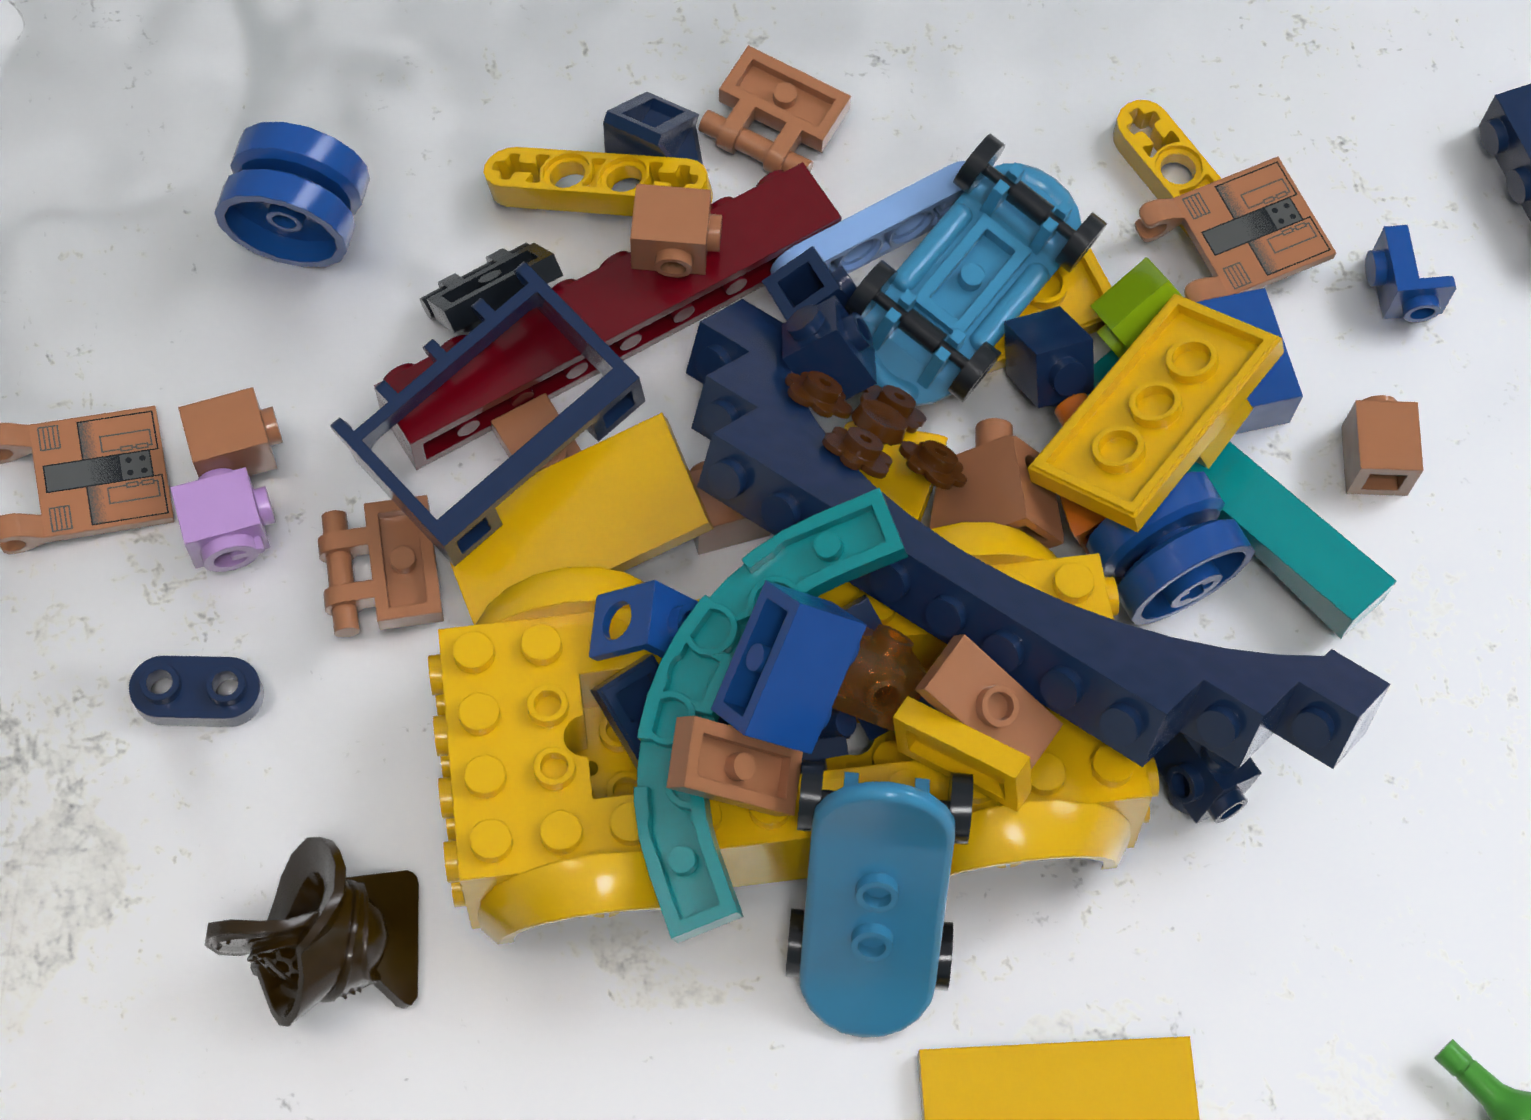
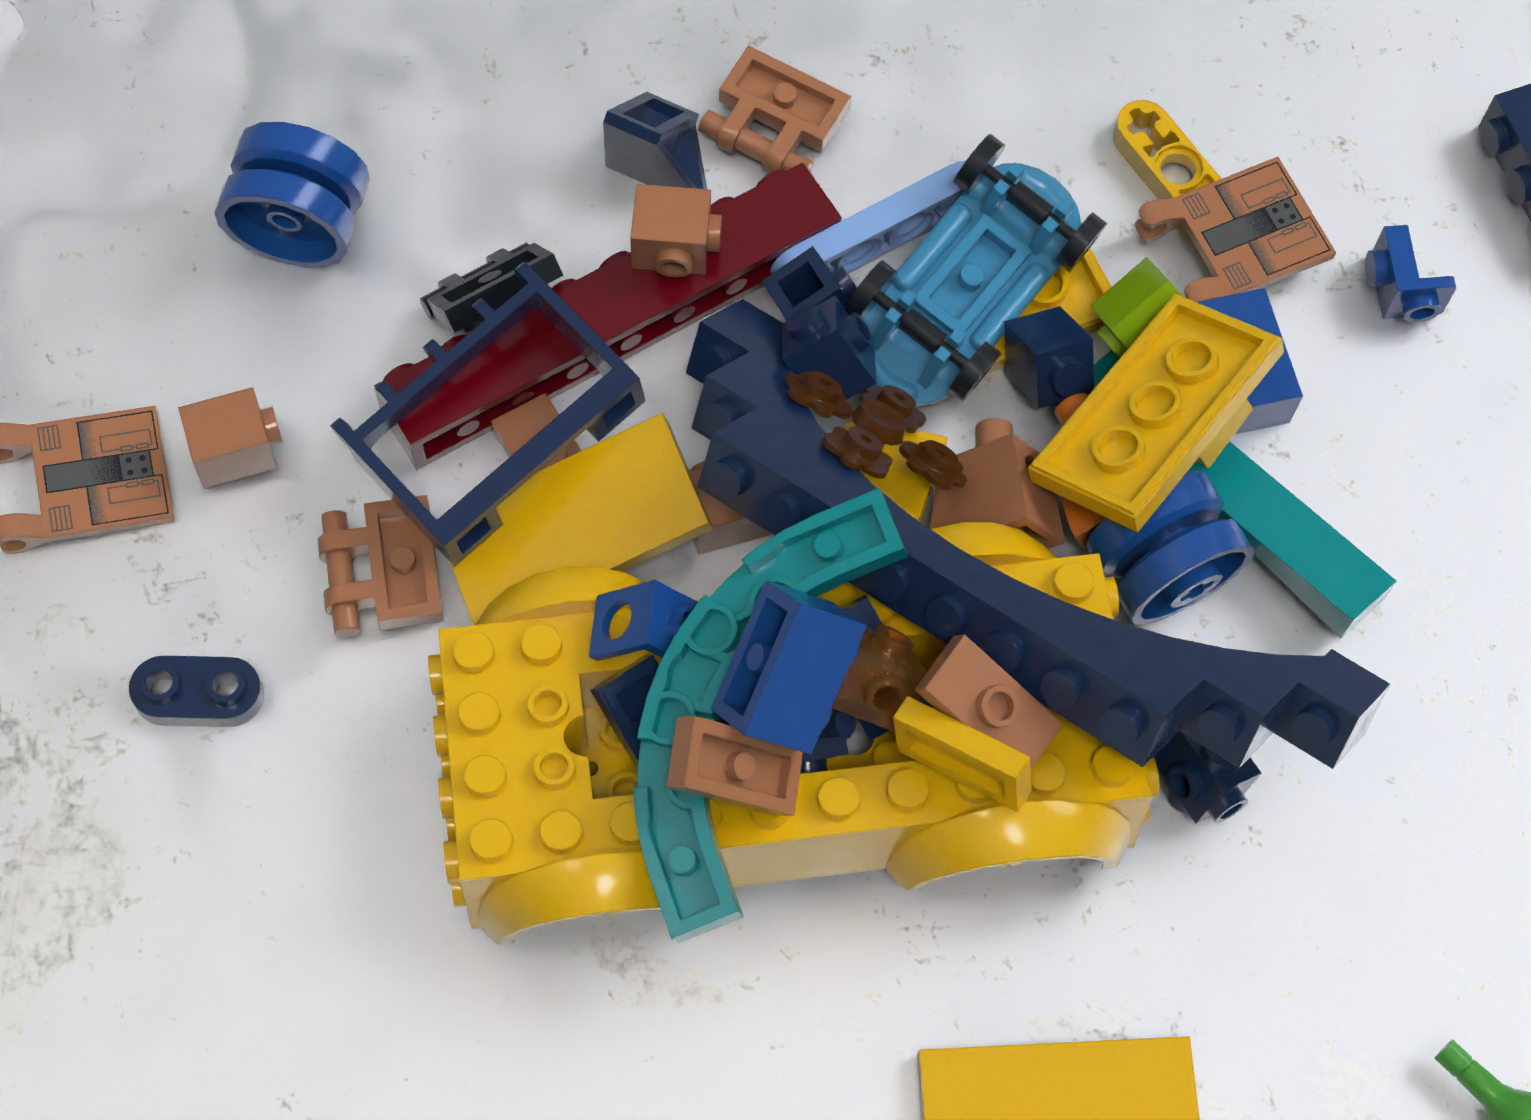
lavender brick [170,467,276,572] -> none
dark brown helmet [204,837,419,1027] -> none
yellow beam [483,147,713,216] -> none
dark azure piece [786,759,973,1038] -> none
nougat brick [1341,395,1424,496] -> none

